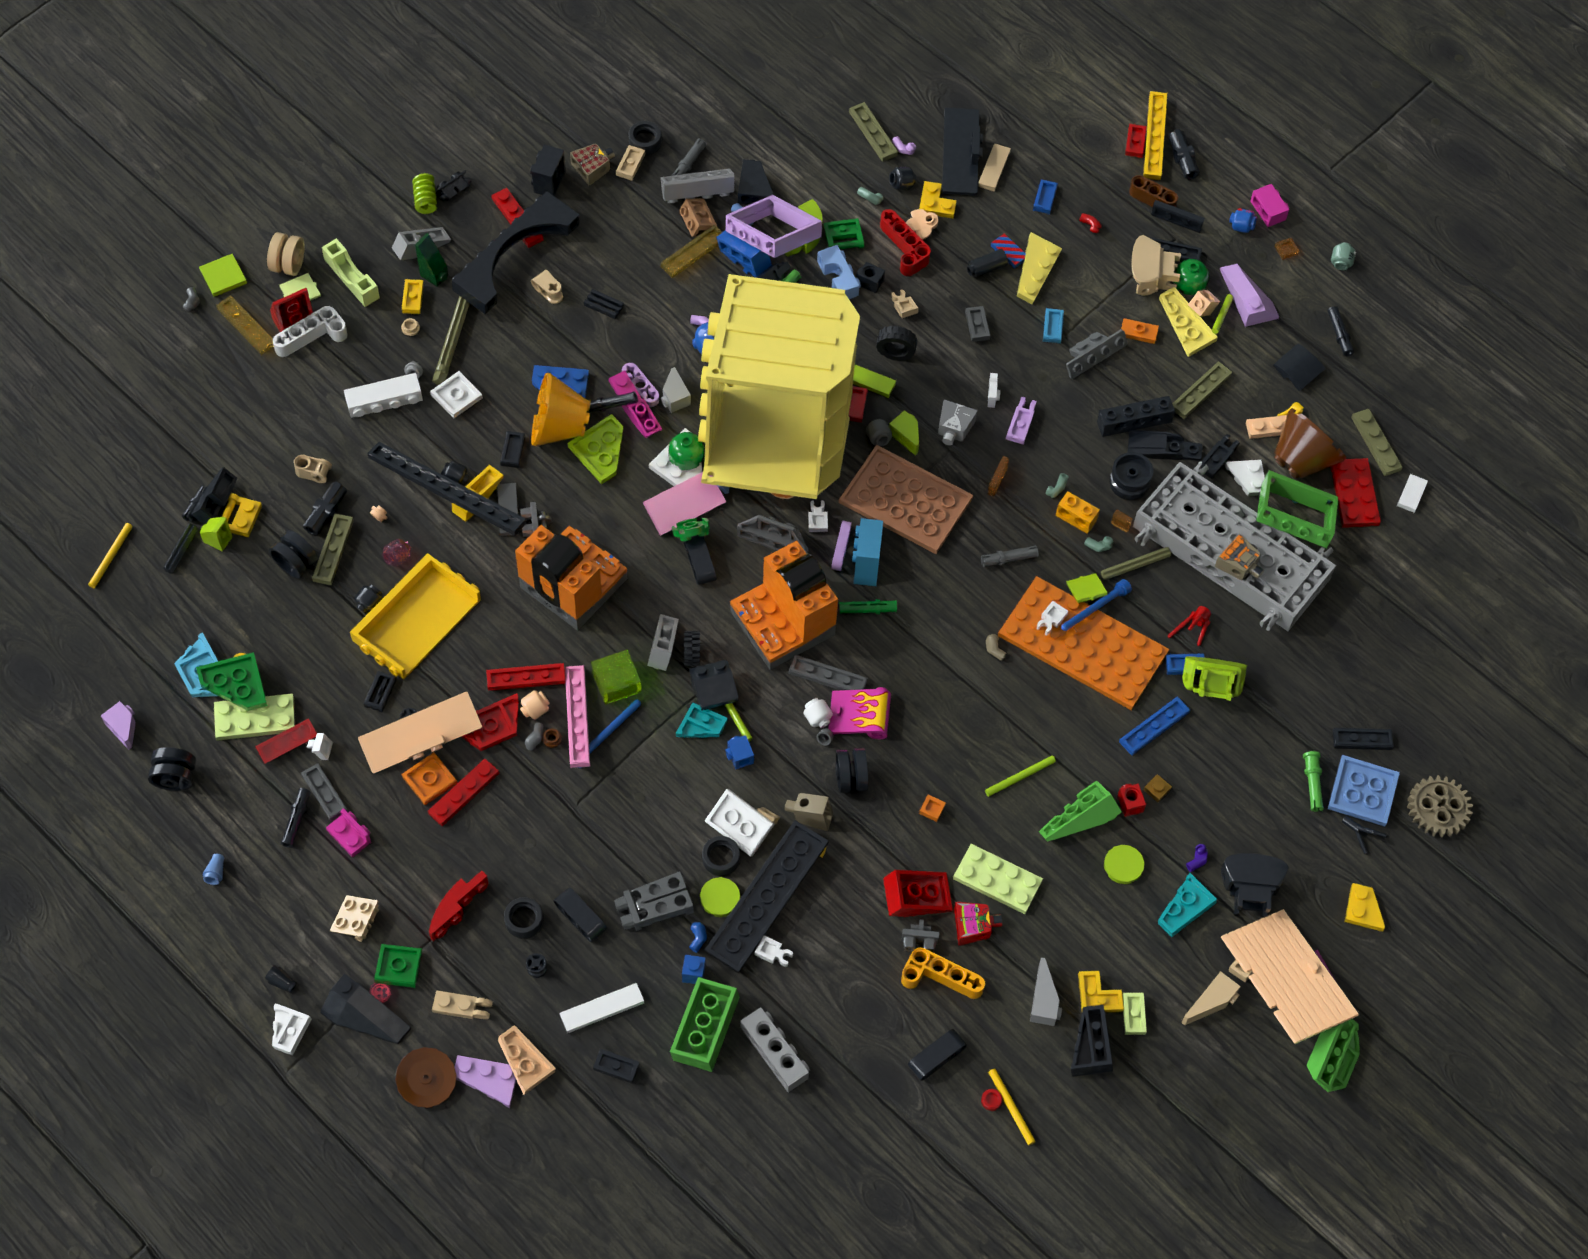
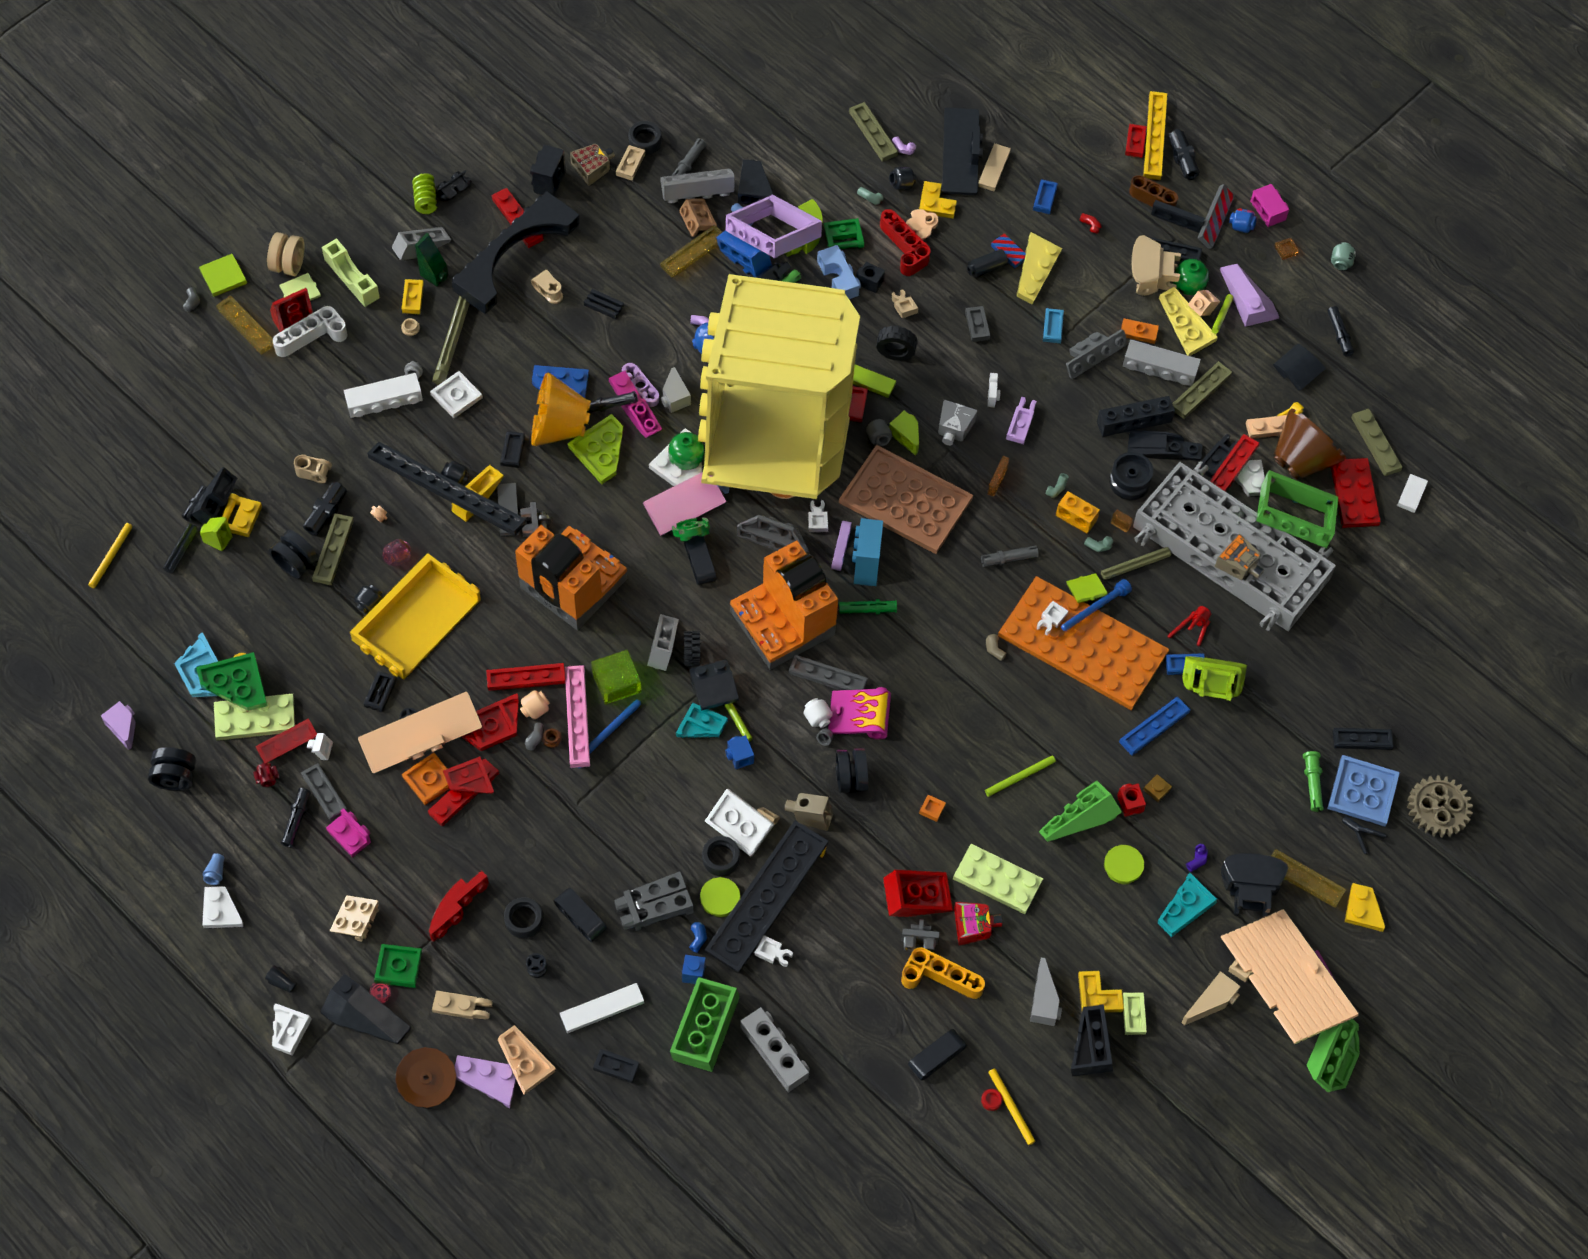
none -> white wing [203,887,243,928]
none -> dark red gear [253,763,279,787]
none -> red wing [443,757,494,794]
none -> light grey brick [1123,339,1201,386]
none -> dark grey tile [1198,184,1235,249]
none -> red plate [1210,434,1259,492]
none -> clear yellow plate [1271,849,1346,908]

